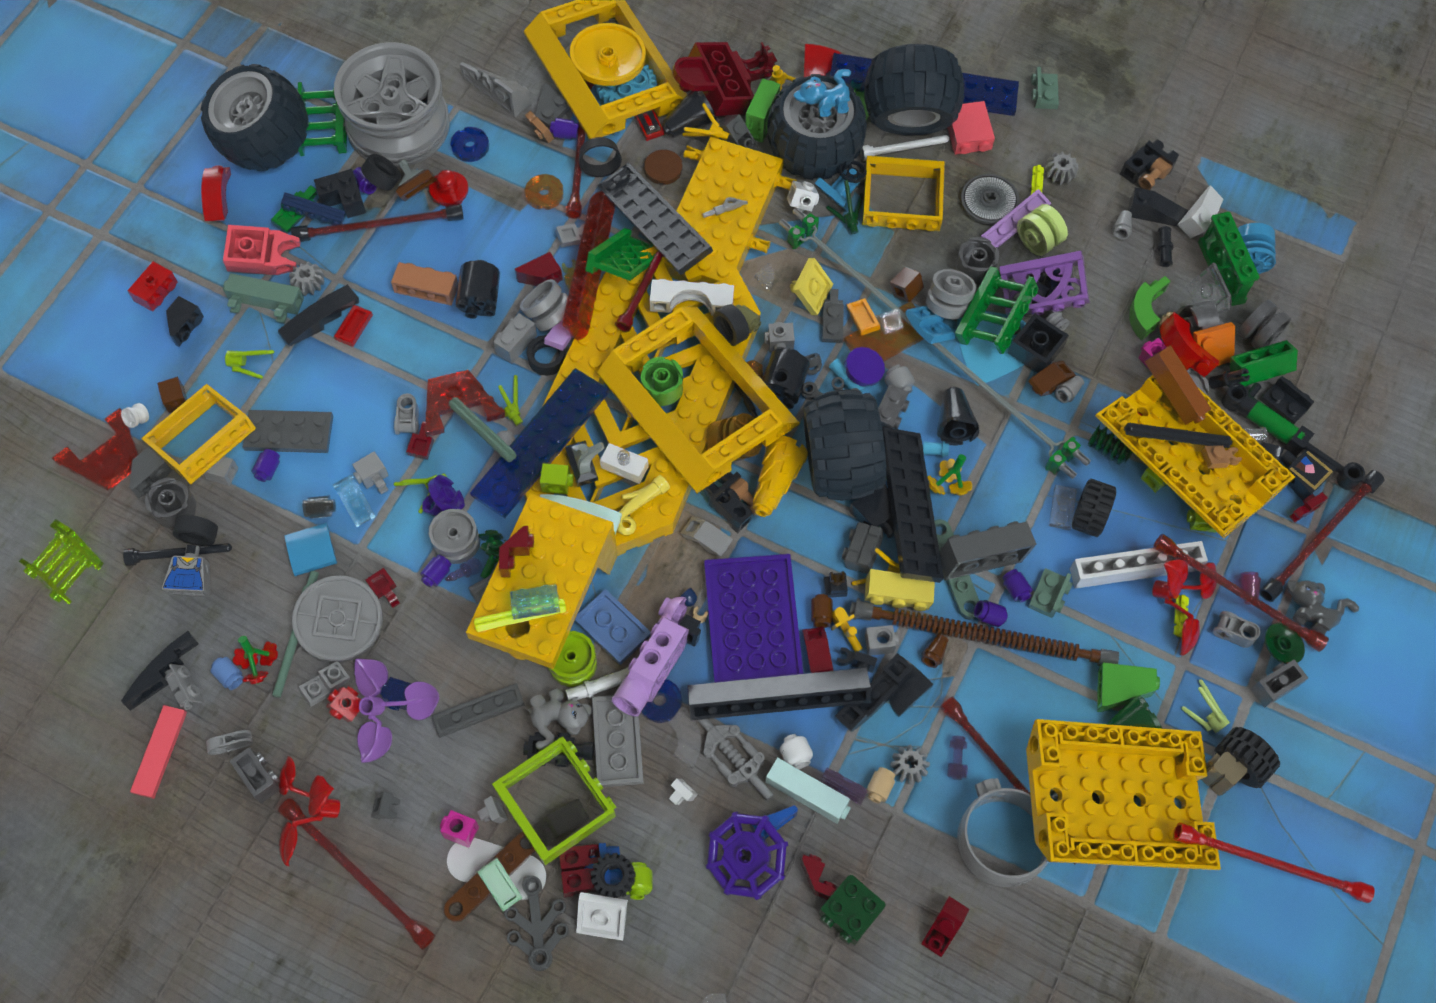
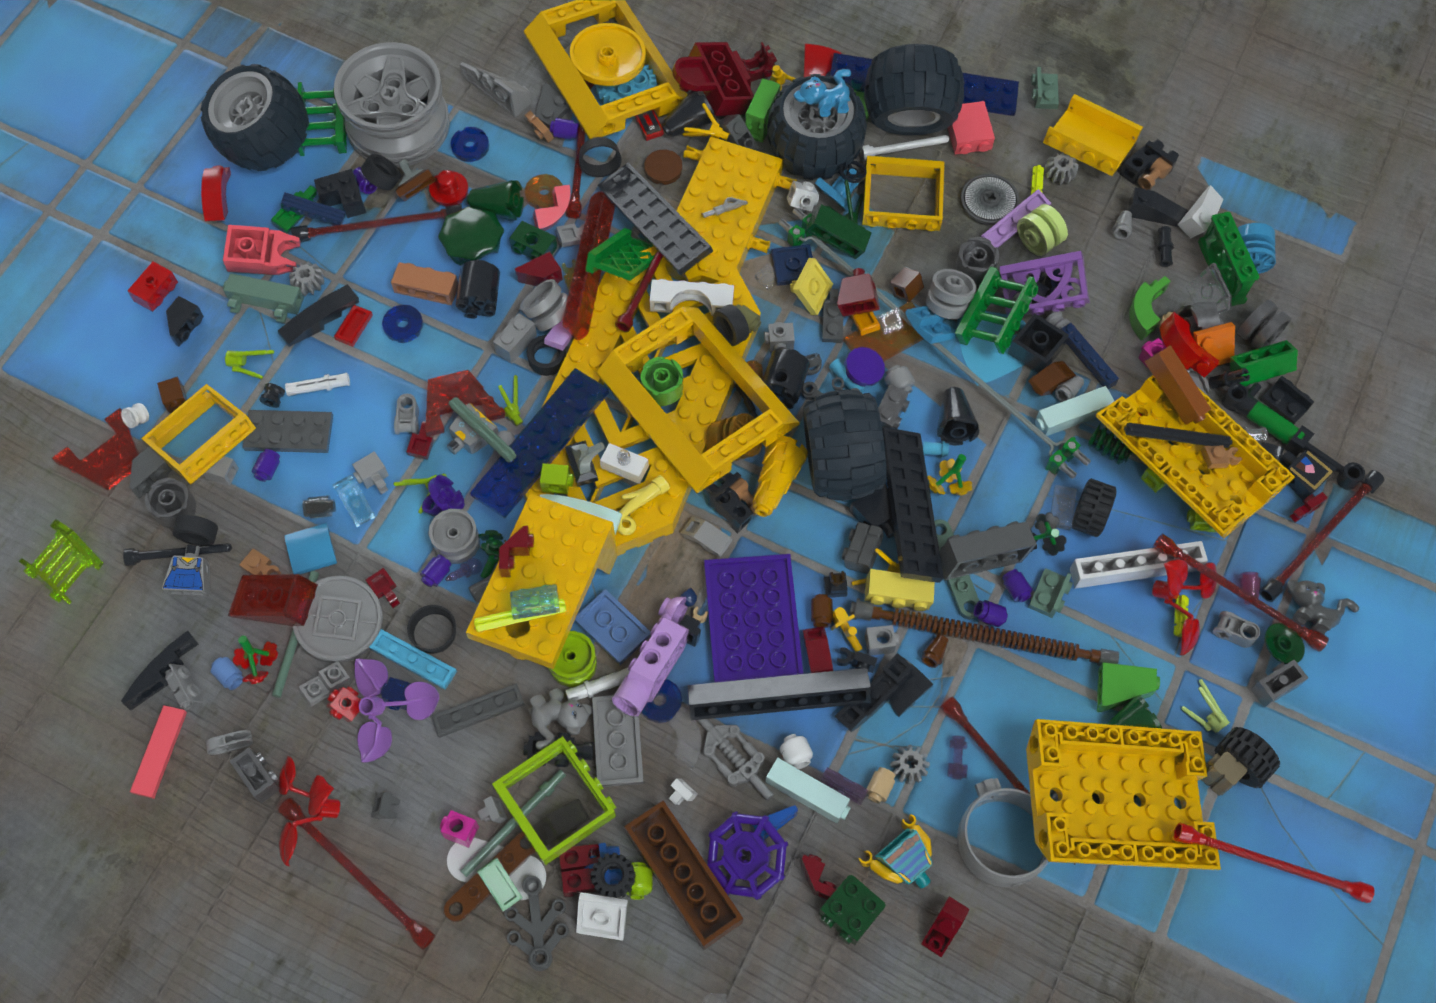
none -> clear red slope [228,574,318,626]
none -> medium nougat plate [239,549,281,584]
none -> black wheel [259,383,285,408]
none -> white pin [285,373,350,396]
none -> medium azure tile [369,629,457,690]
none -> clear blue tile [382,305,424,343]
none -> black tyre [407,605,456,654]
none -> dark green piece [438,206,504,265]
none -> light grey torso [447,403,499,454]
none -> sand green bar [460,769,566,877]
none -> dark green cone [467,180,524,220]
none -> dark green brick [510,221,558,260]
none -> coral brick [533,185,570,231]
none -> reddish brown brick [624,800,743,950]
none -> dark blue tile [771,244,813,286]
none -> dark green brick [806,204,872,259]
none -> torso [837,268,880,317]
none -> torso [859,814,933,889]
none -> black plant [1030,512,1067,556]
none -> light aqua brick [1035,386,1114,436]
none -> yellow panel [1043,94,1143,176]
none -> dark blue piece [1061,323,1119,389]

